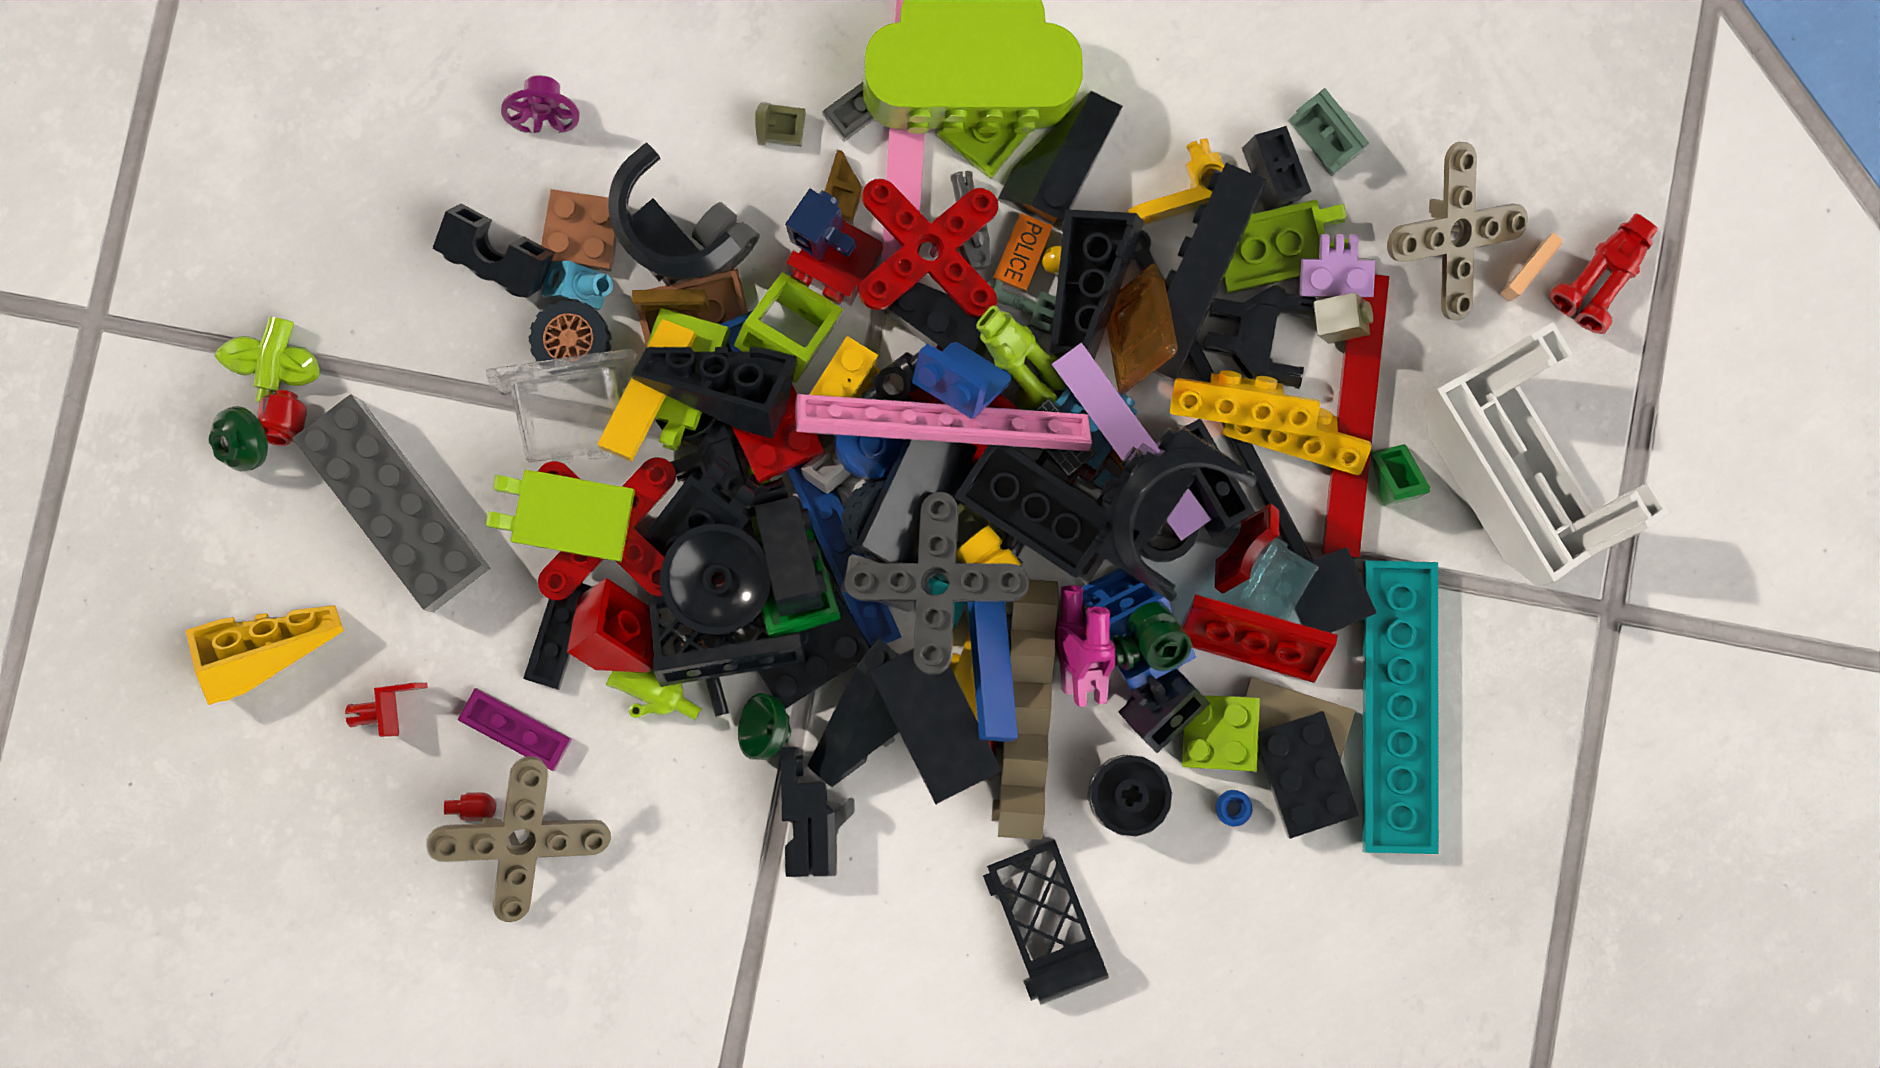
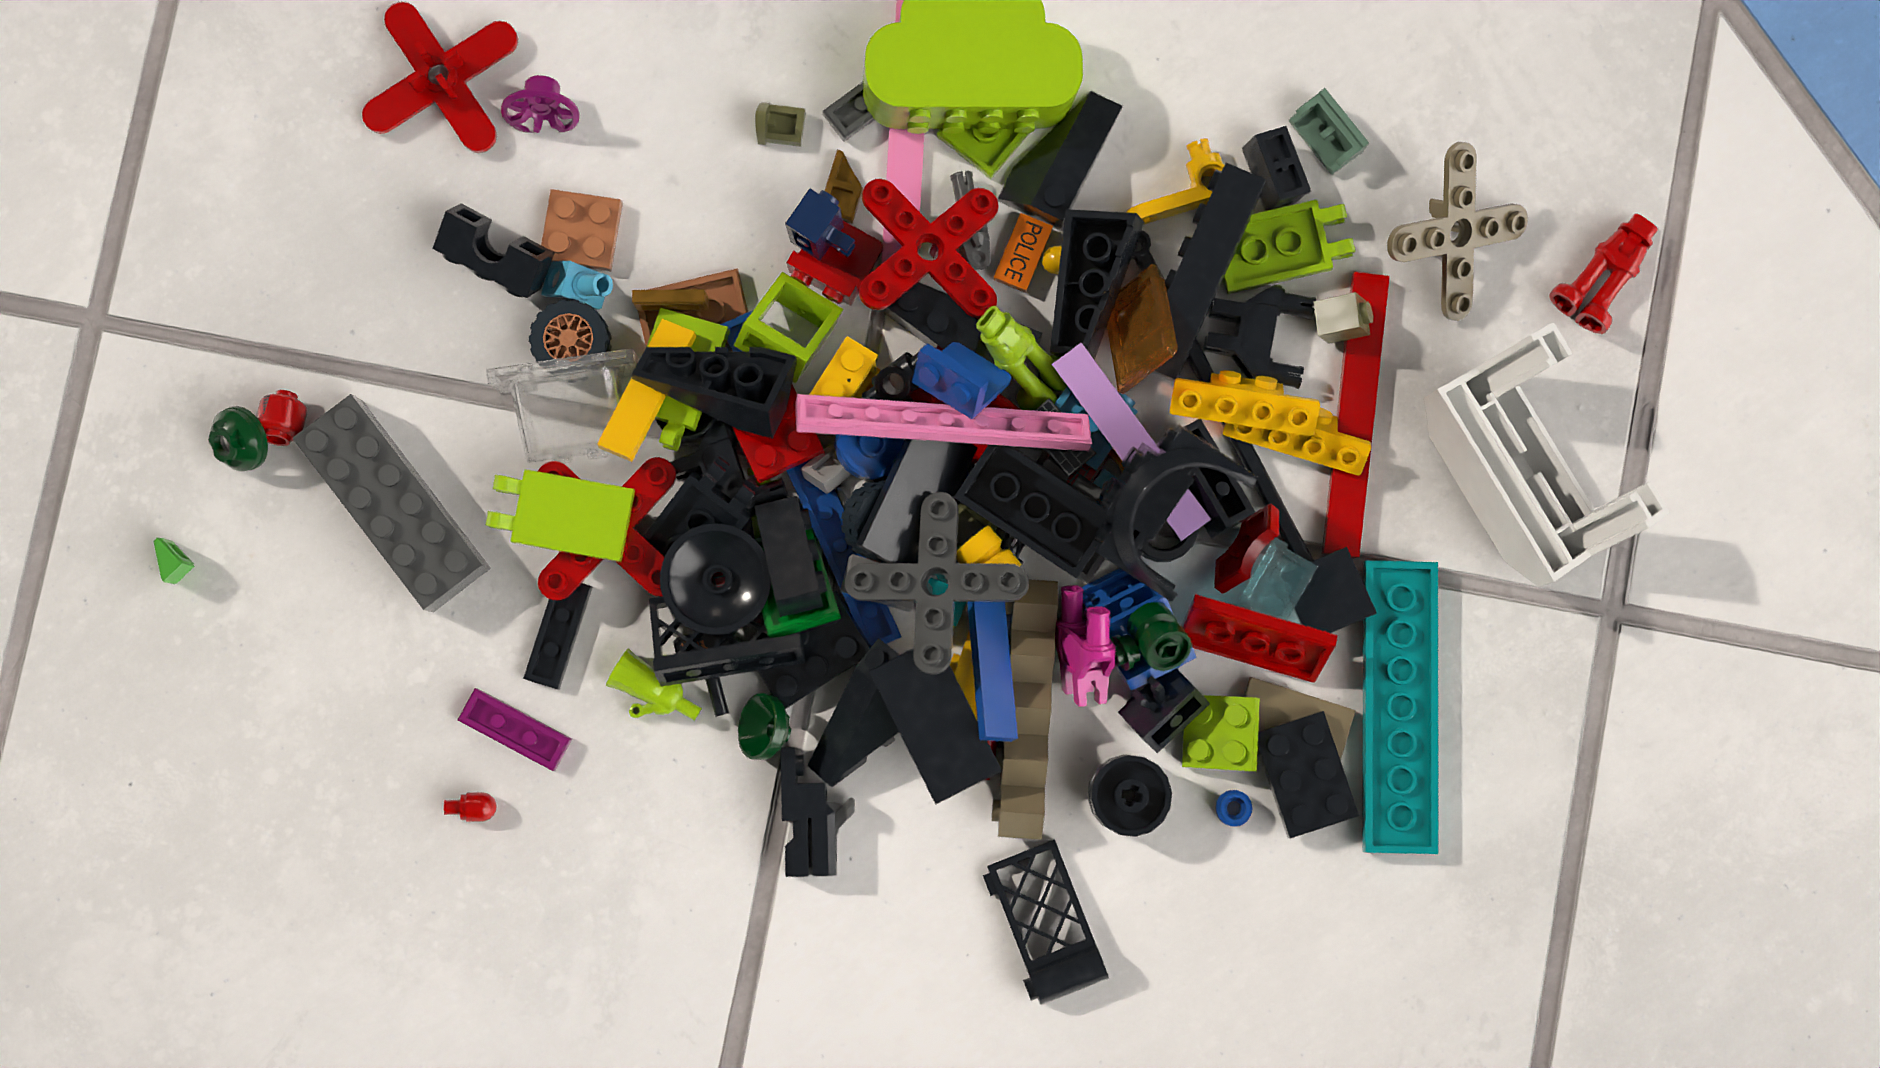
yellow wedge [185,605,344,705] -> none
lime plant [215,317,320,403] -> none
red bracket [345,683,428,737] -> none
dark tan piece [426,756,611,922] -> none
red slope [567,578,661,673] -> none
black piece [608,142,742,284] -> none
dark grey wheel [692,202,760,270] -> none
sand green hinge [987,279,1056,334] -> none
lavender hinge [1299,234,1375,297] -> none
green slope [1371,444,1430,506] -> none
light nougat tile [1500,232,1563,301] -> none
none -> bright green slope [153,537,195,584]
none -> red piece [362,2,518,153]

